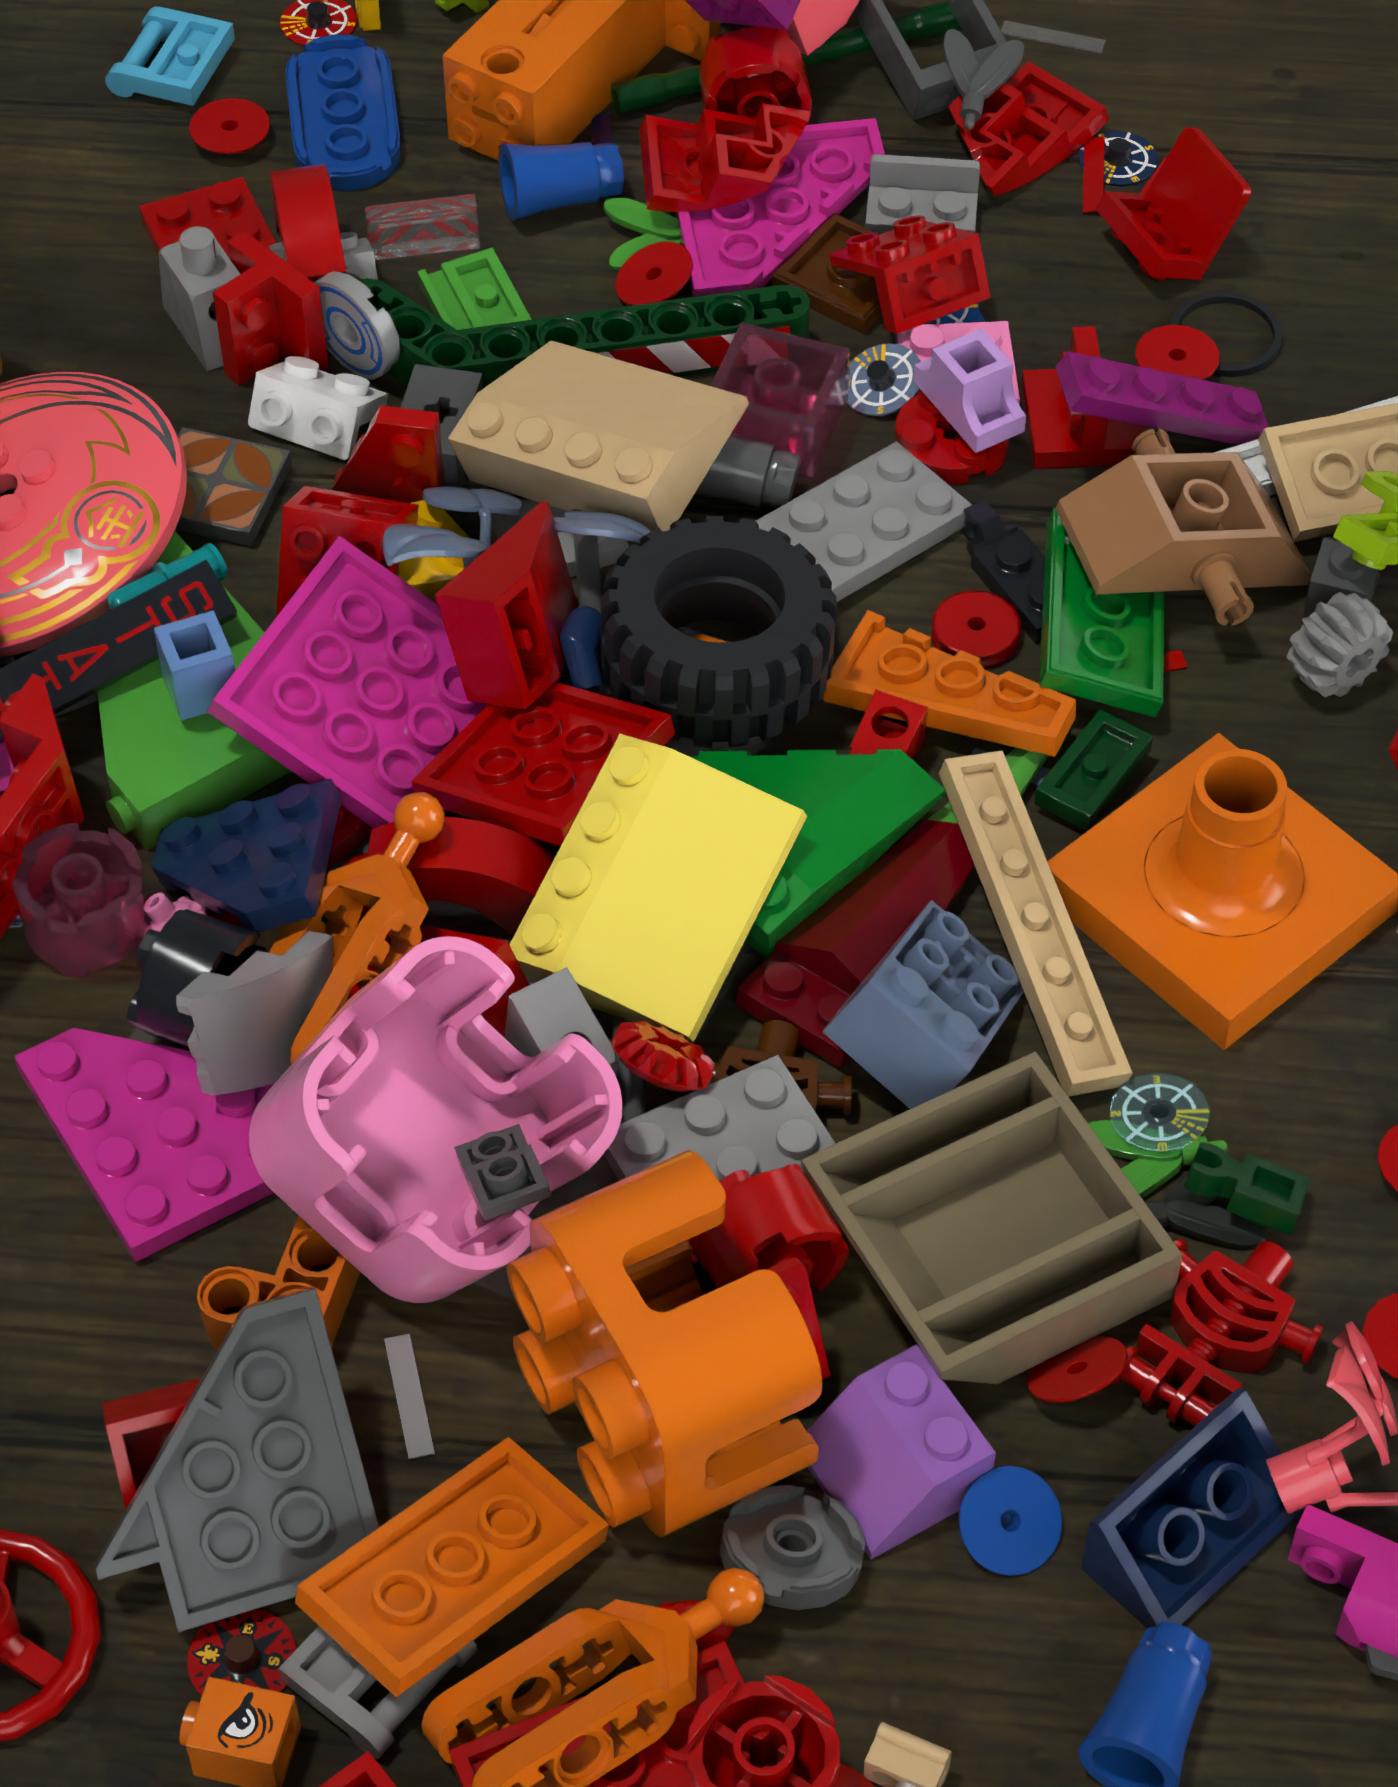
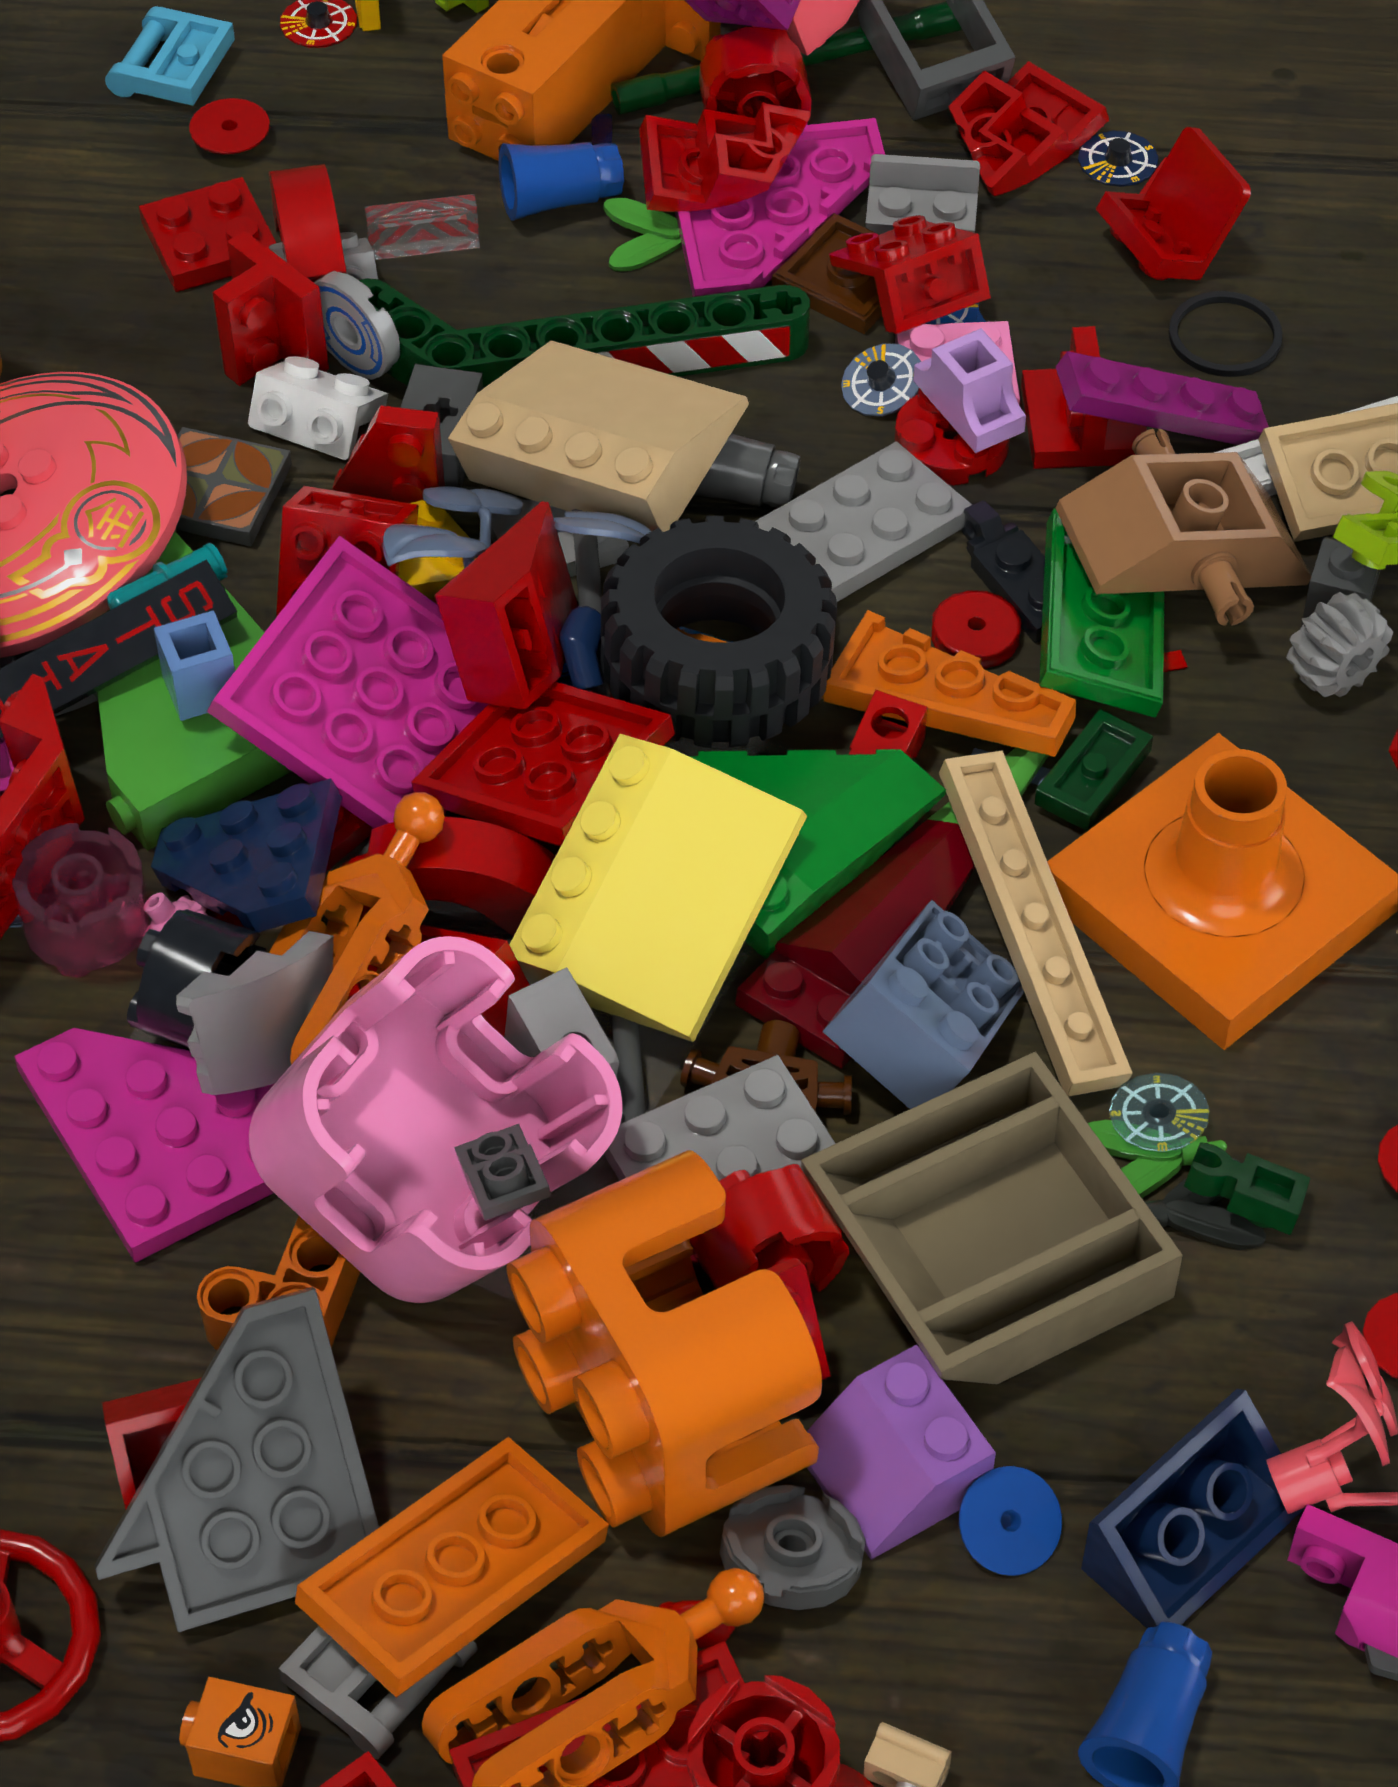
light grey torso [158,226,240,372] -> none
piece [187,1609,297,1697] -> none
blue tile [285,34,401,191] -> none
light grey piece [384,1334,435,1460] -> none
bright green plate [417,247,532,330] -> none
red gear [611,1021,715,1092] -> none
red piece [615,242,693,306] -> none
clear pink brick [711,323,850,477] -> none
dark grey piece [942,29,1024,130] -> none
clear piece [1001,20,1106,53] -> none
red piece [1027,1336,1128,1402] -> none
red piece [1083,136,1105,214] -> none
red piece [1113,1239,1324,1427] -> none
red piece [1135,324,1220,380] -> none

